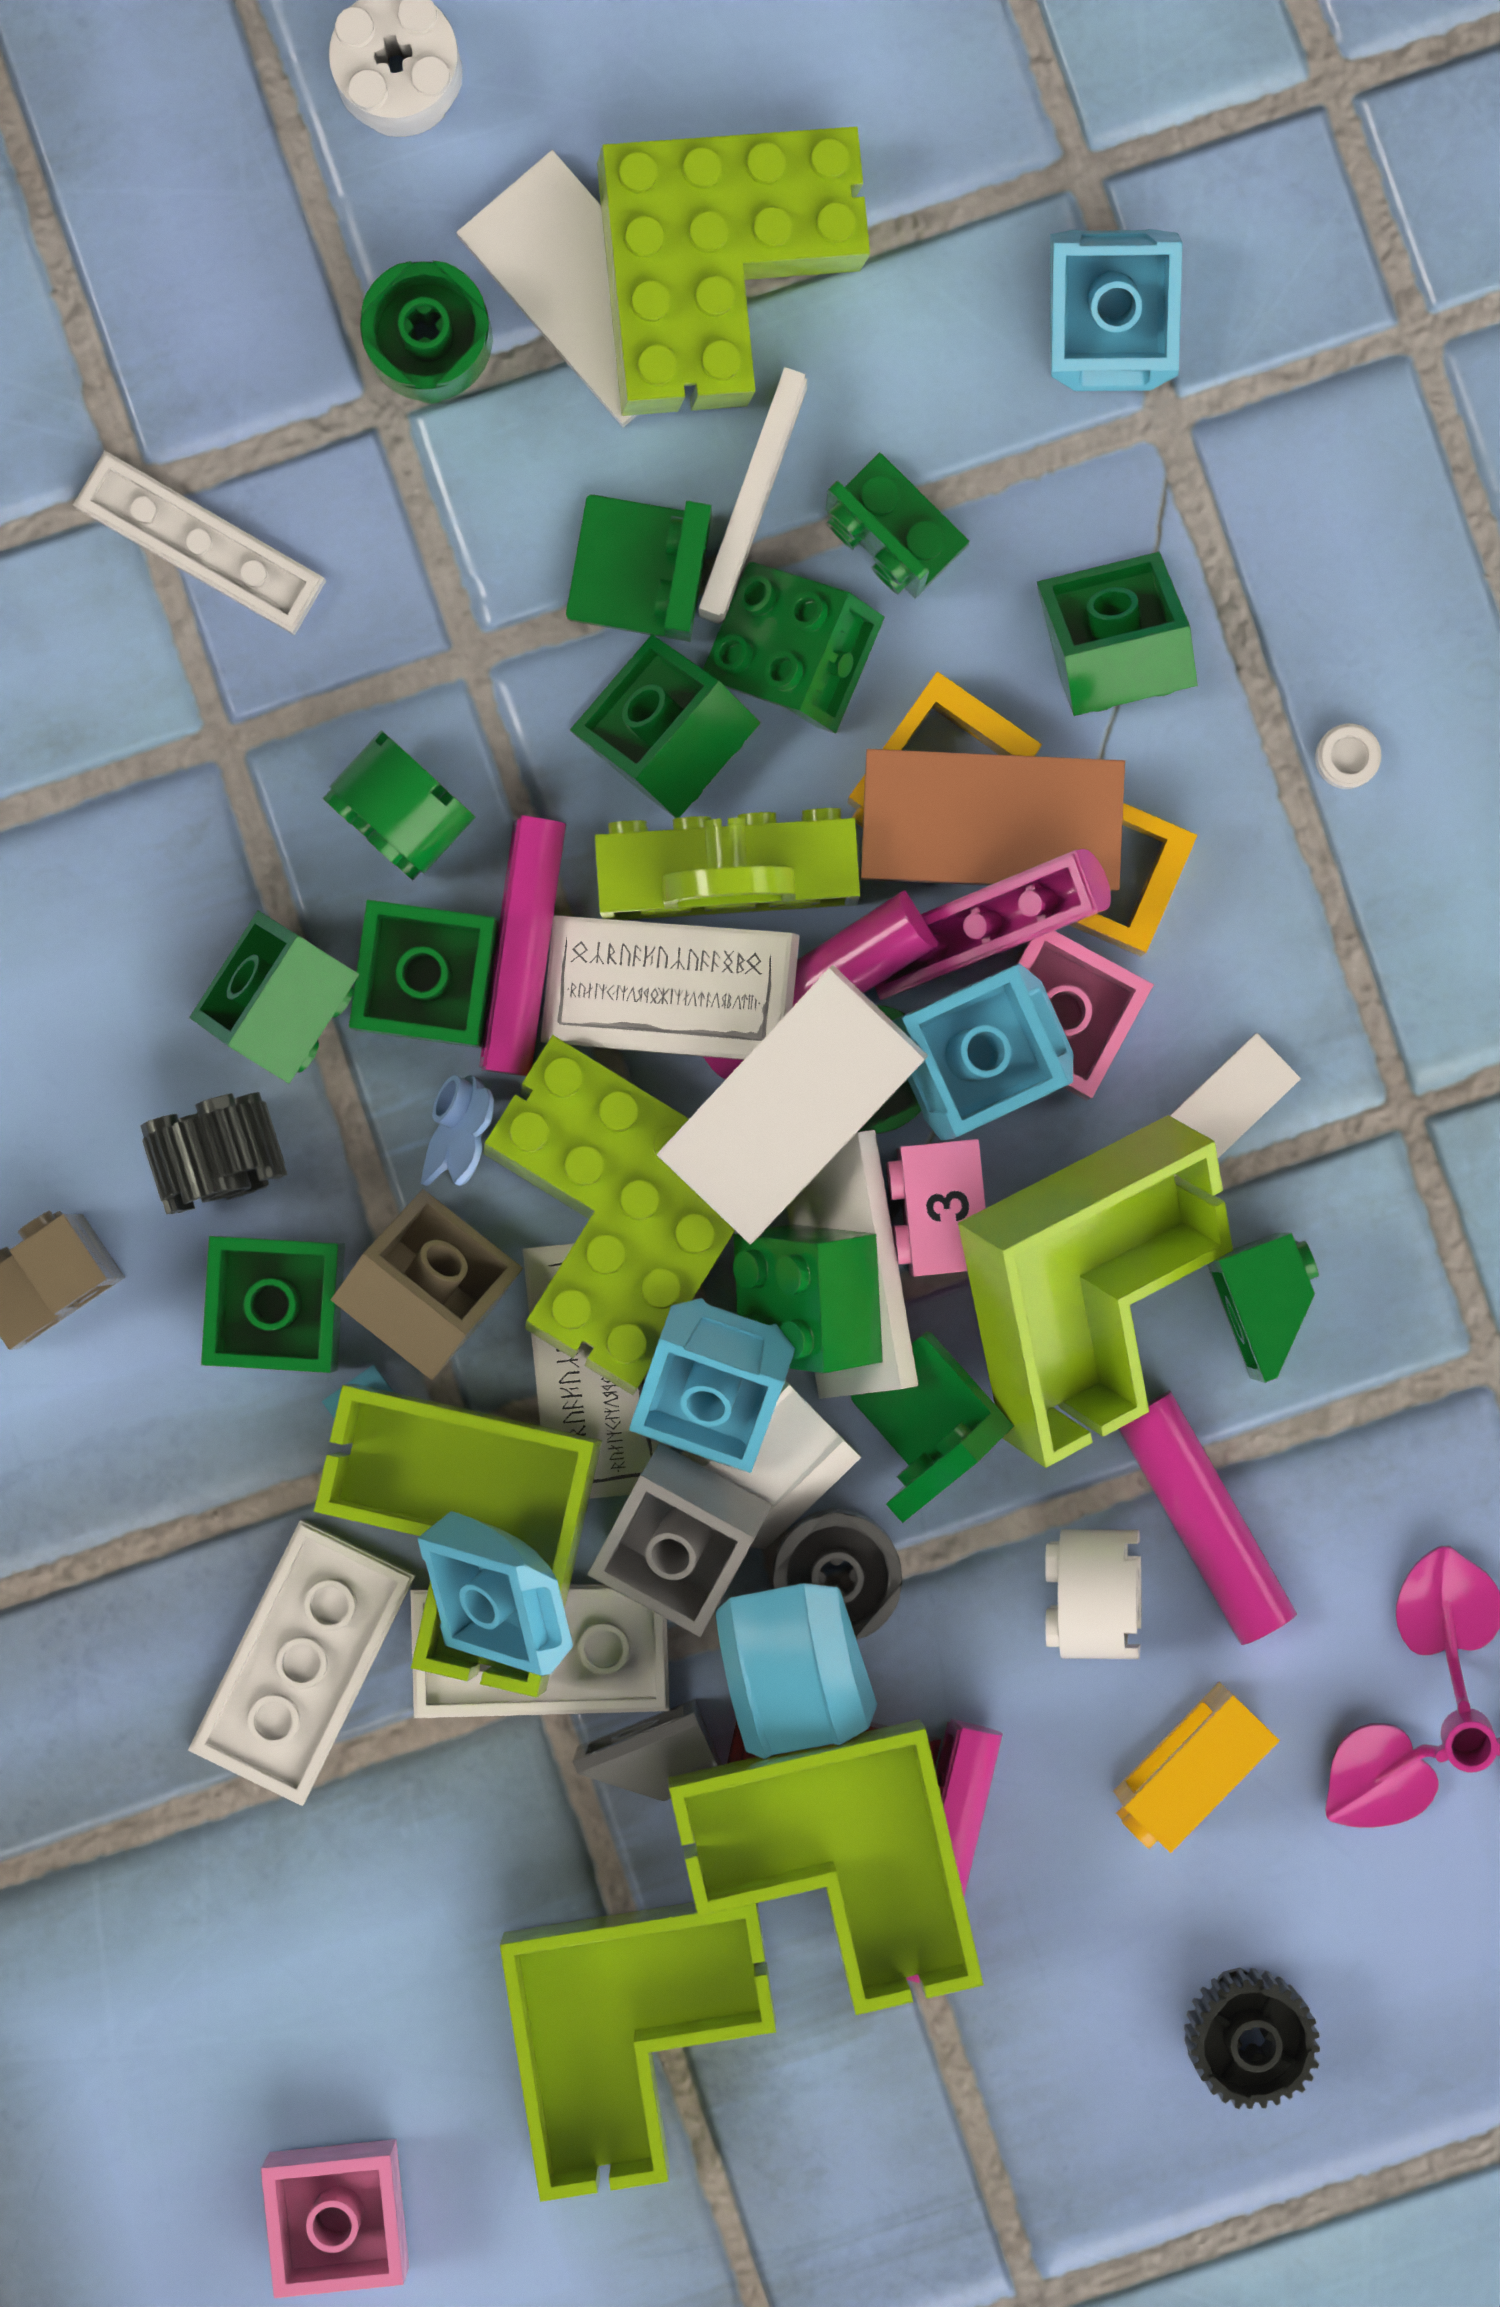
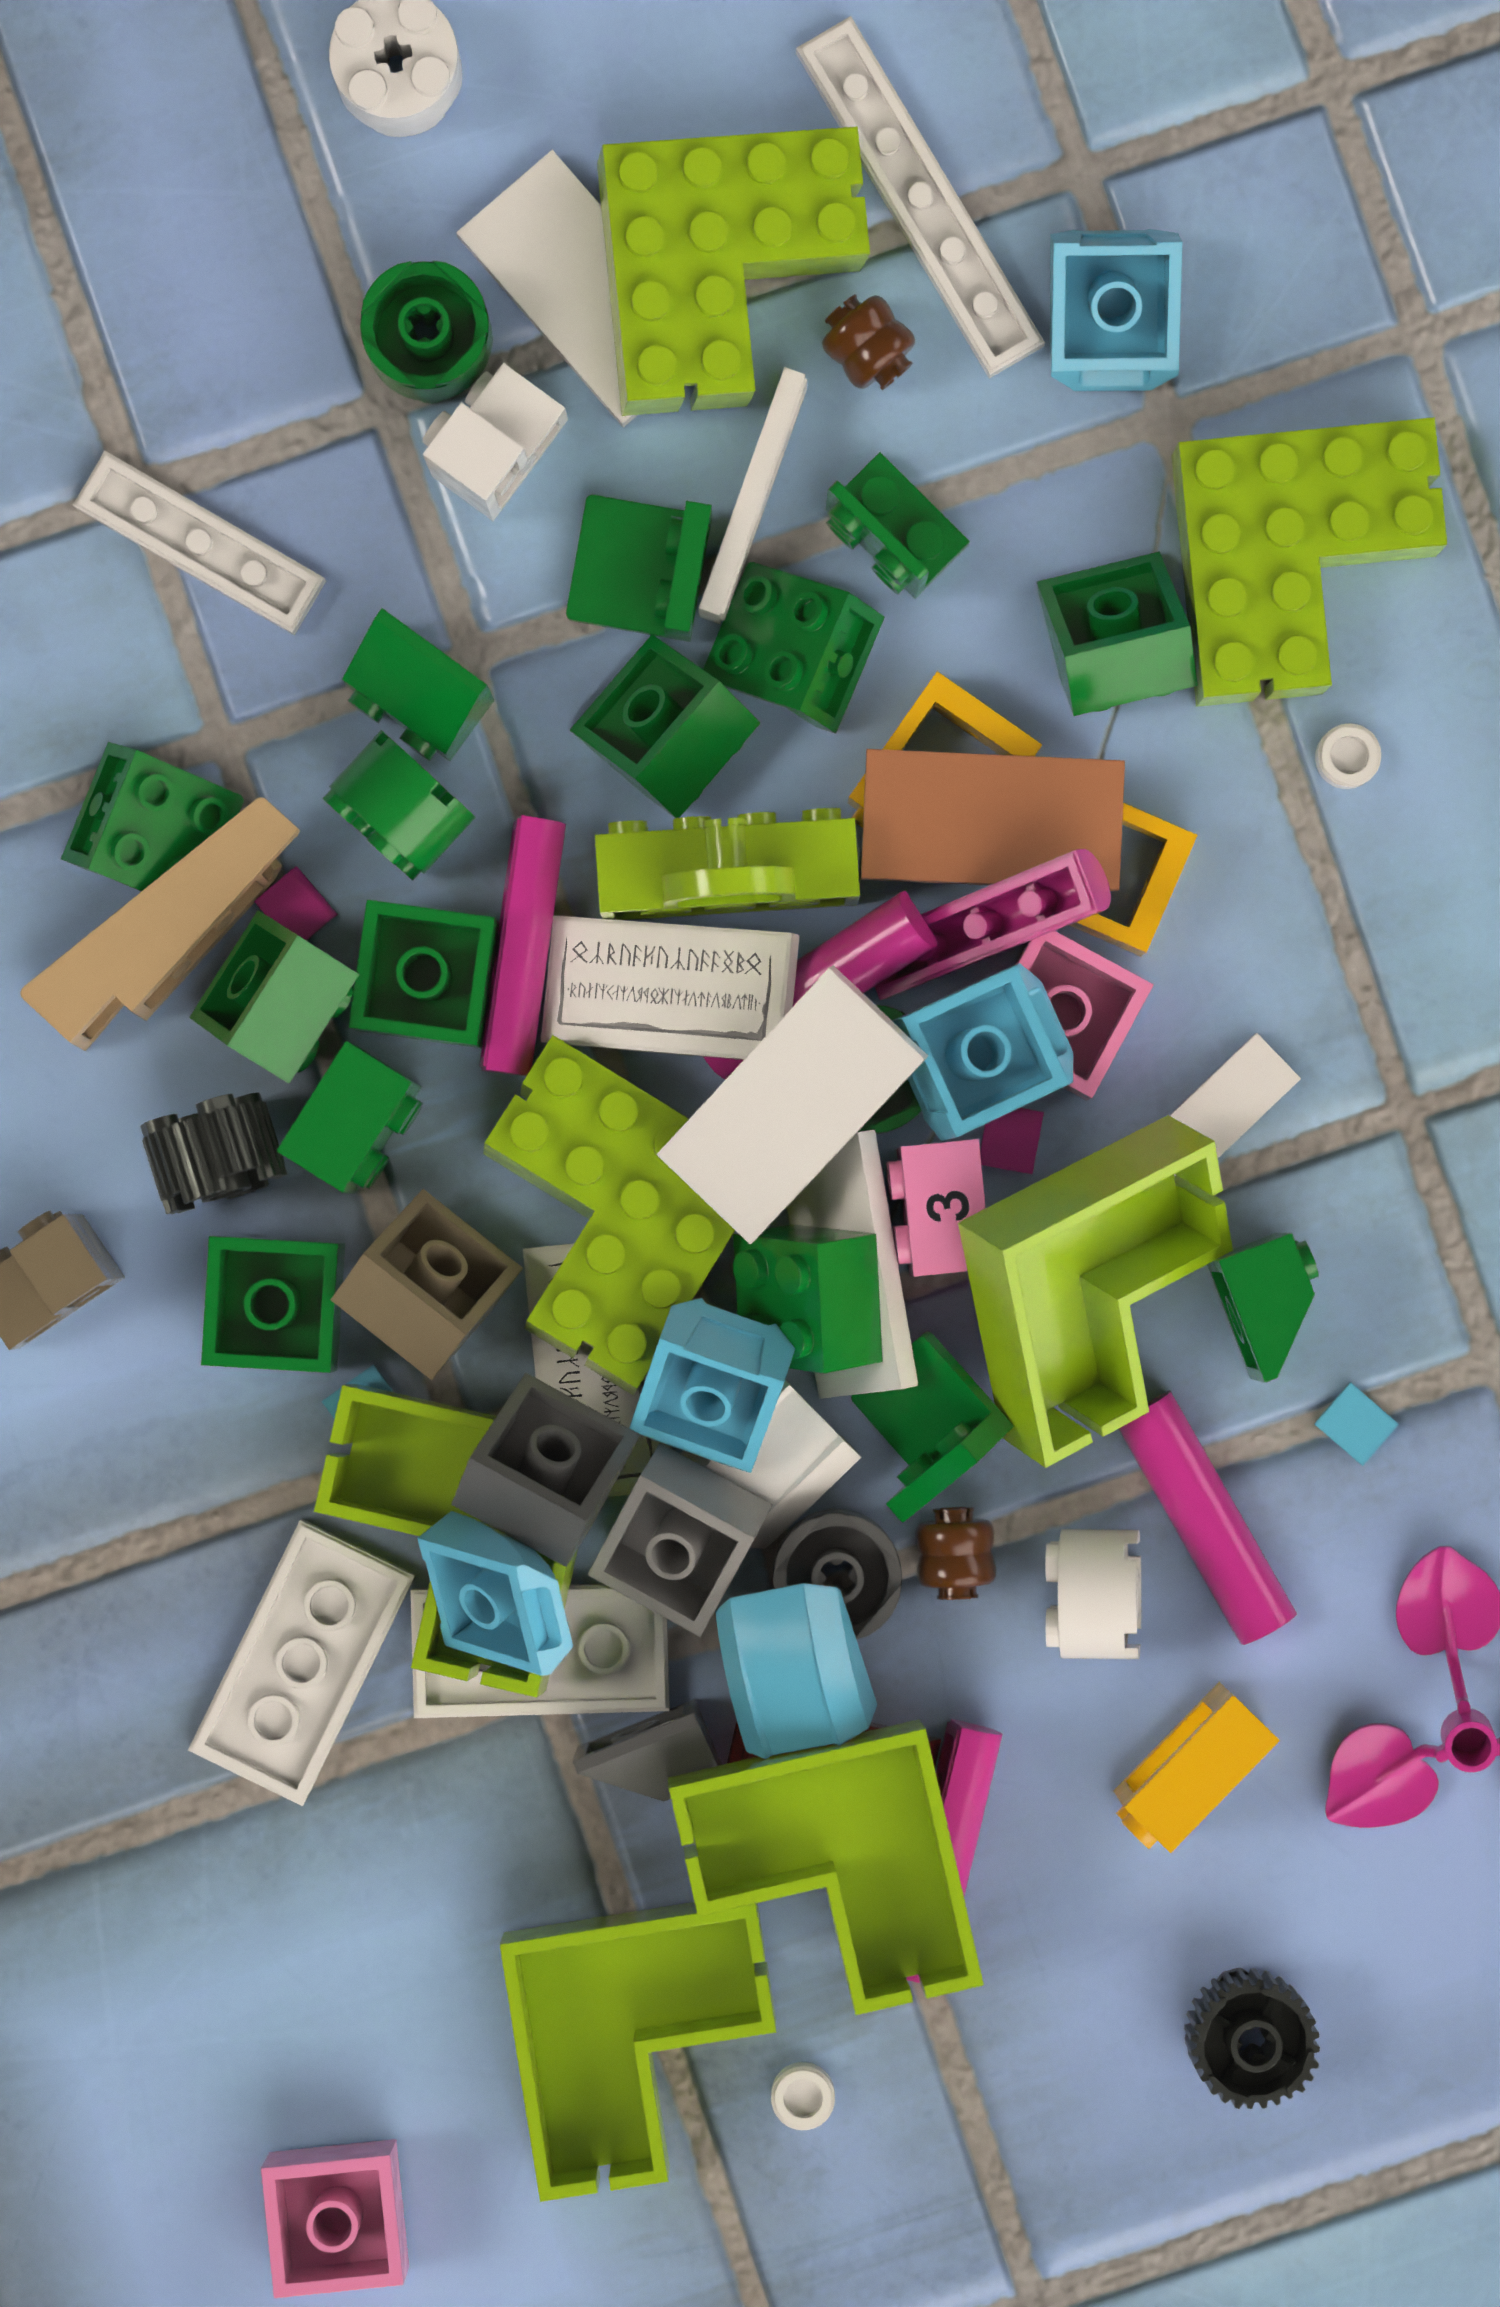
light blue plate [421,1075,494,1186] -> none
none -> tan wedge [20,797,300,1051]
none -> green bracket [61,742,244,892]
none -> dark pink piece [254,866,338,941]
none -> green brick [276,1041,424,1194]
none -> green slope [342,608,495,761]
none -> white brick [422,363,568,521]
none -> dark grey slope [451,1373,640,1567]
none -> white tile [771,2062,835,2130]
none -> white tile [796,16,1045,379]
none -> reddish brown piece [822,294,915,390]
none -> reddish brown piece [915,1507,997,1600]
none -> dark pink piece [980,1108,1044,1174]
none -> lime piece [1171,417,1447,707]
none -> medium azure piece [1315,1382,1399,1466]

